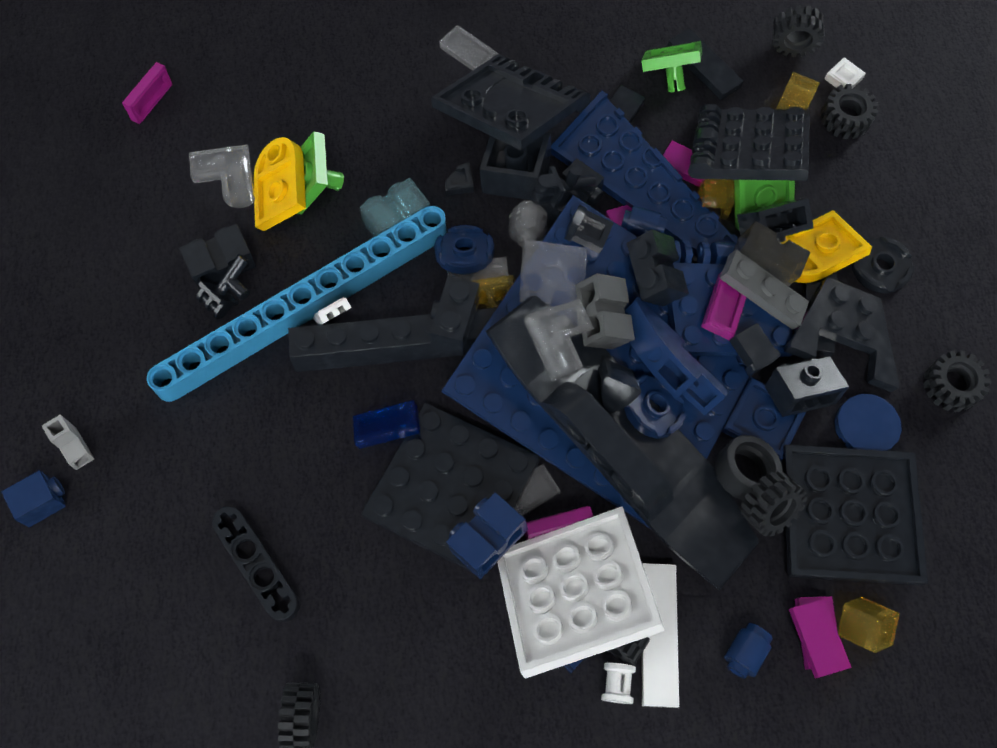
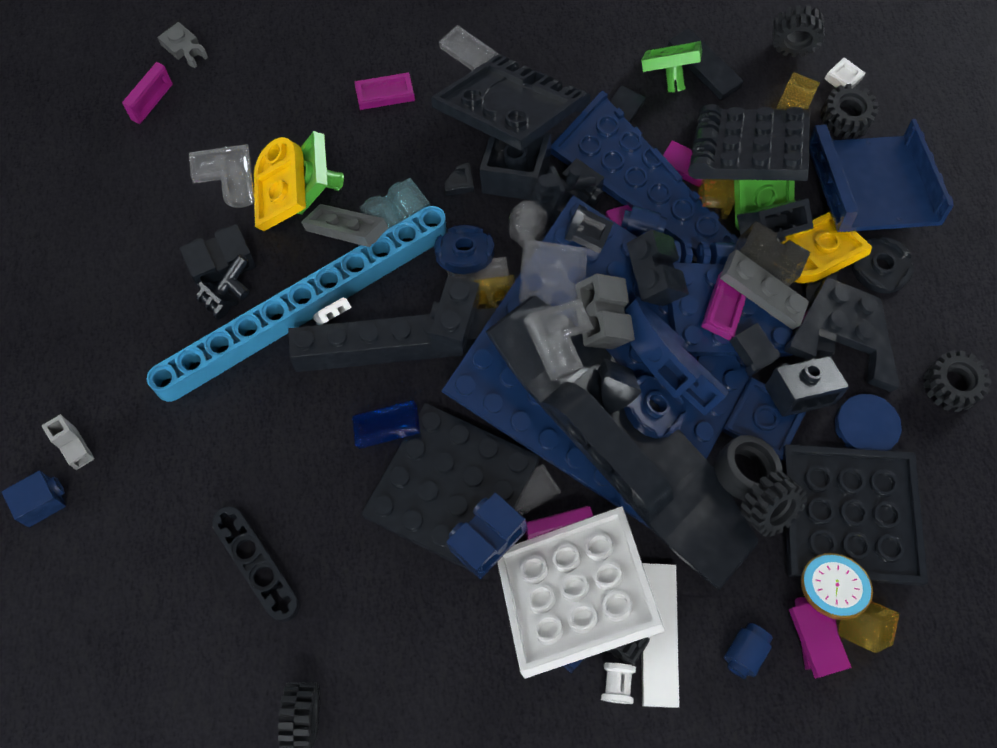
none -> dark grey plate [157,22,208,68]
none -> dark grey plate [301,204,388,247]
none -> magenta tile [354,72,415,110]
none -> piece [801,553,873,620]
none -> dark blue panel [809,119,954,232]

